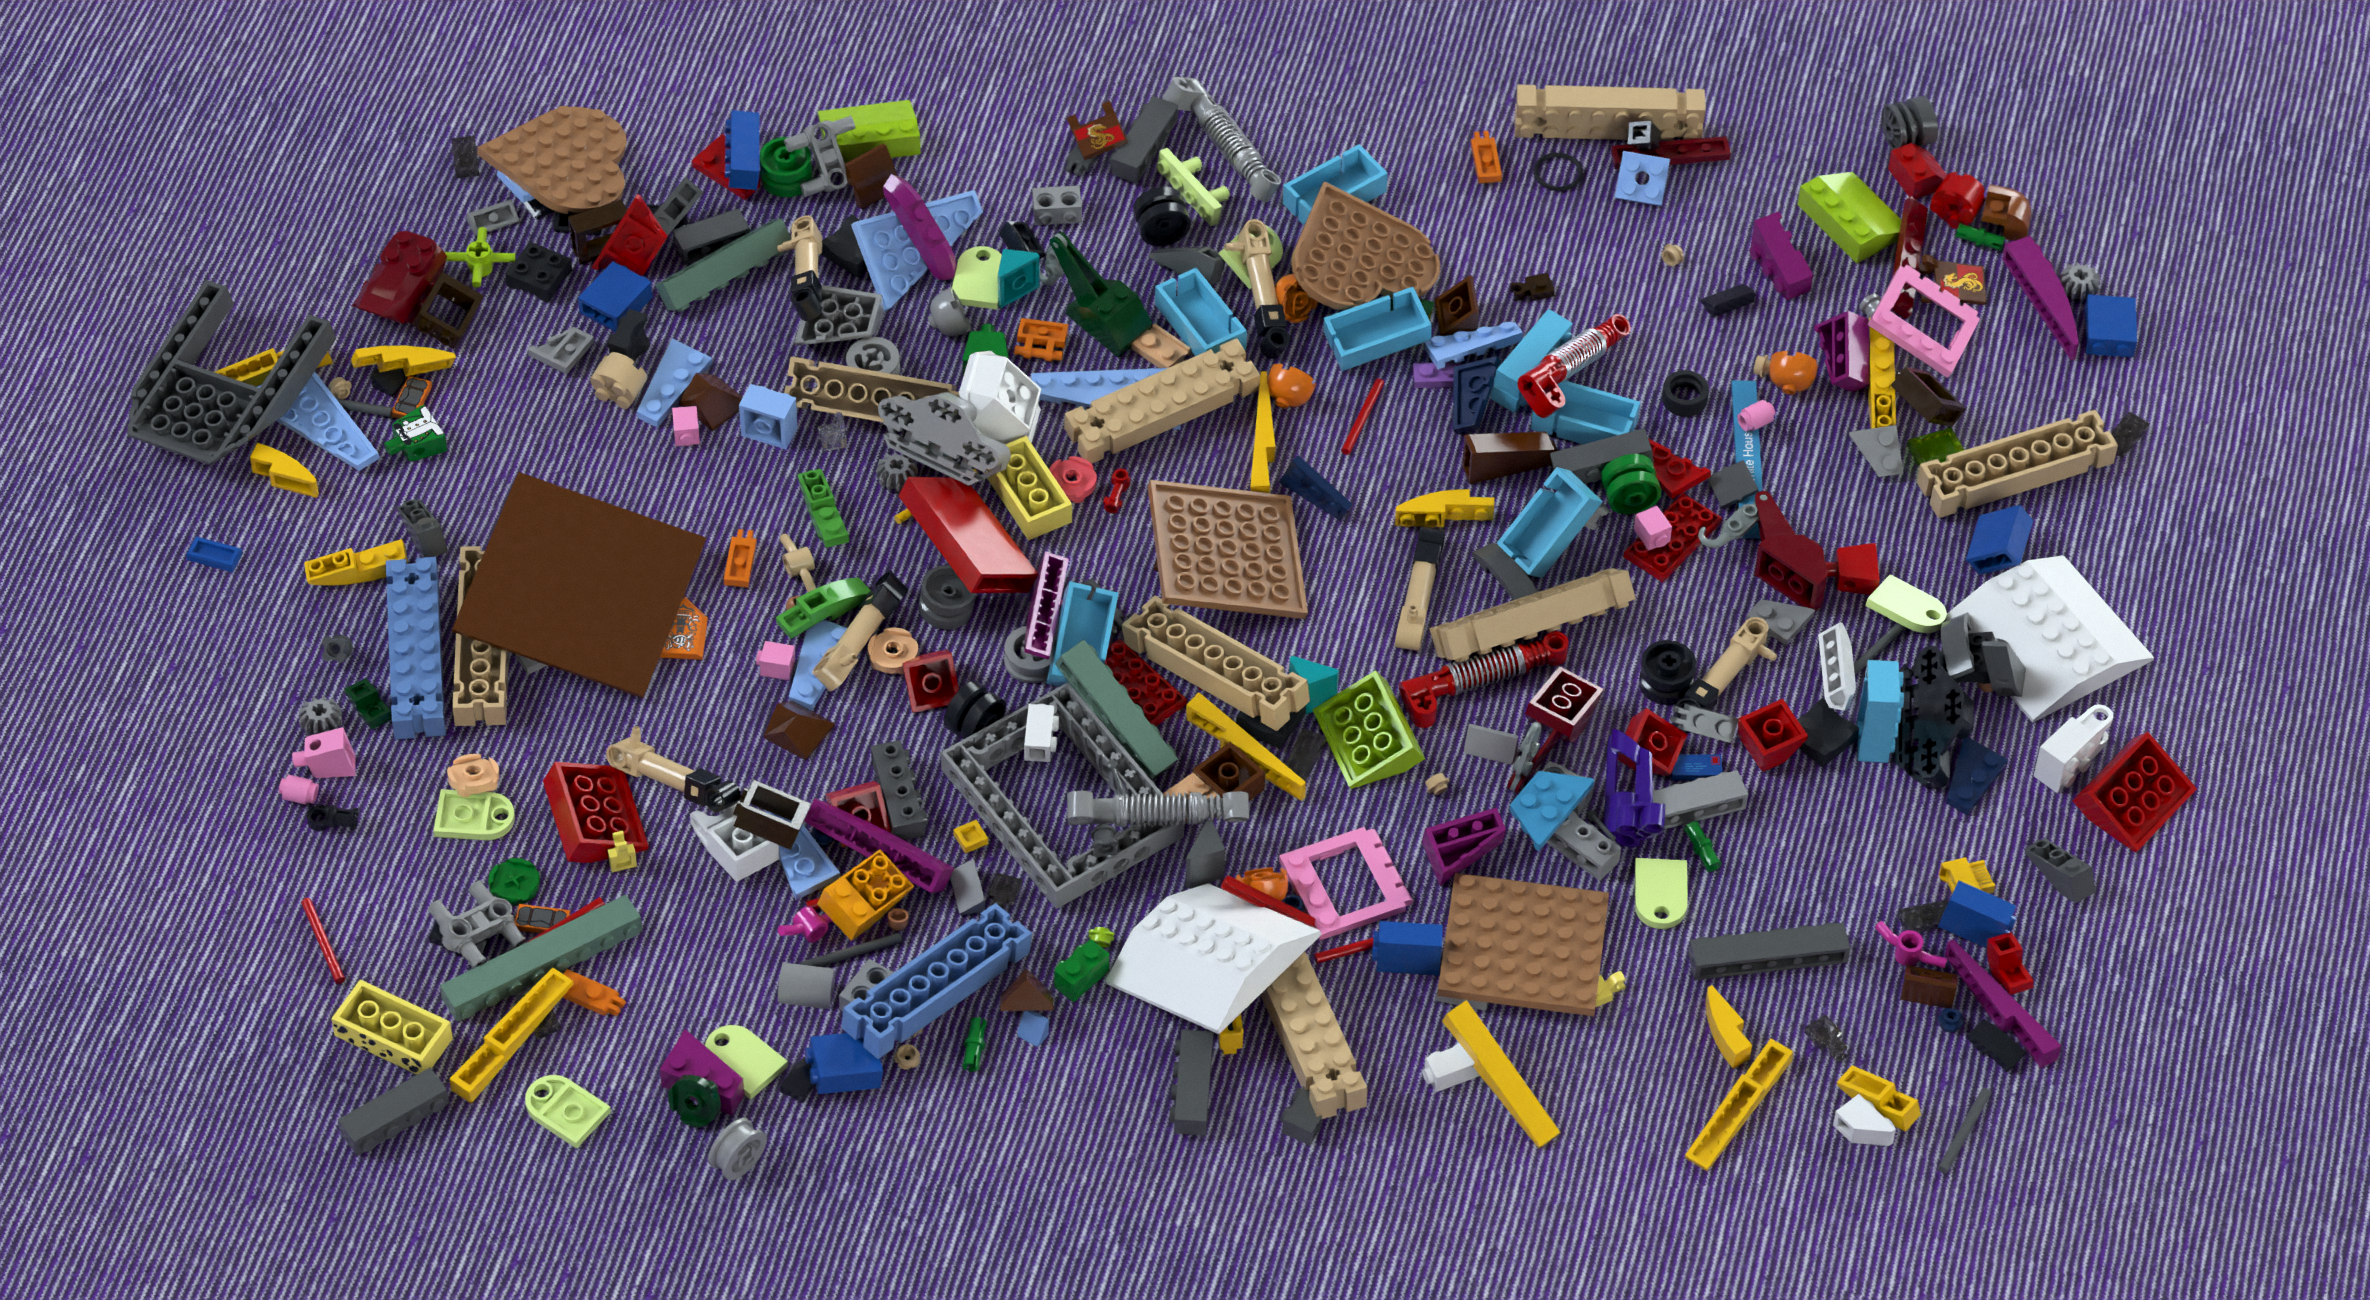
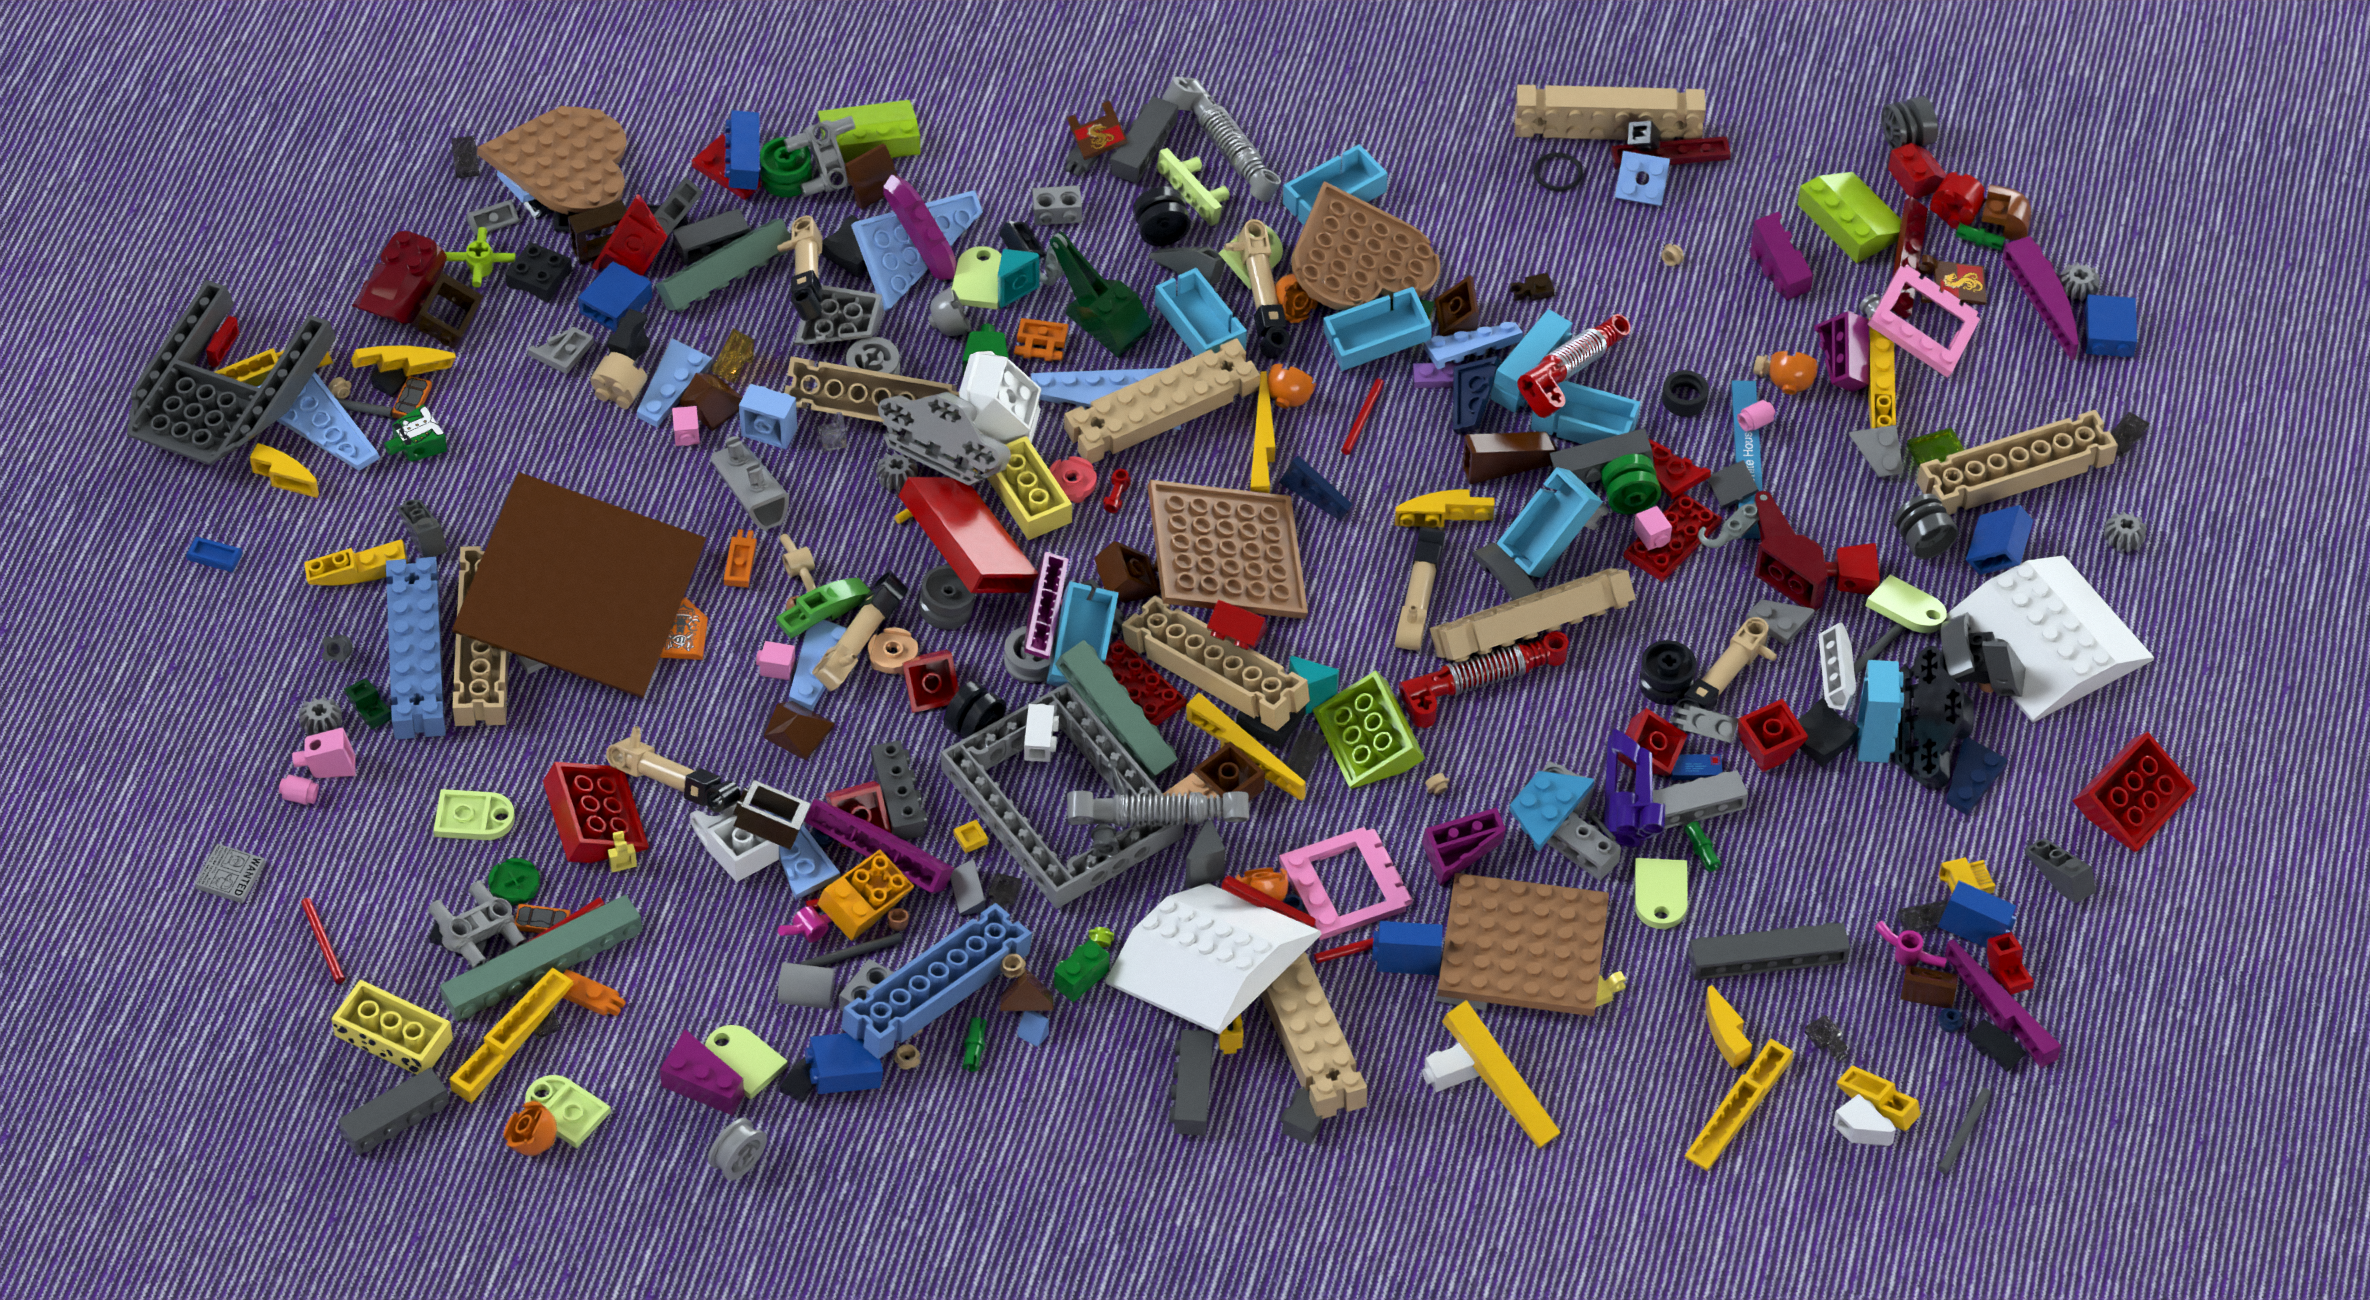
black connector [307,804,359,831] -> none
light nougat plate [447,754,499,797] -> none
dark green plate [668,1075,721,1127] -> none
bright green slope [797,469,849,548] -> none
light nougat plate [1132,323,1191,368] -> none
light grey slope [1464,724,1518,765] -> none
orange hinge [1470,131,1502,183] -> none
dark red slope [1507,666,1604,794] -> none
black slope [1701,284,1755,318] -> none
dark brown window [1891,367,1967,427] -> none
white brick [2034,705,2113,793] -> none
none -> light grey tile [195,844,265,904]
none -> red plate [206,316,239,368]
none -> orange cylinder [503,1101,557,1156]
none -> light grey piece [710,436,789,531]
none -> clear yellow slope [711,328,754,383]
none -> tan plate [1000,954,1026,978]
none -> reddish brown slope [1094,541,1161,603]
none -> red slope [1207,599,1267,650]
none -> dark grey wheel [1893,493,1959,560]
none -> light grey gear [2104,511,2147,553]

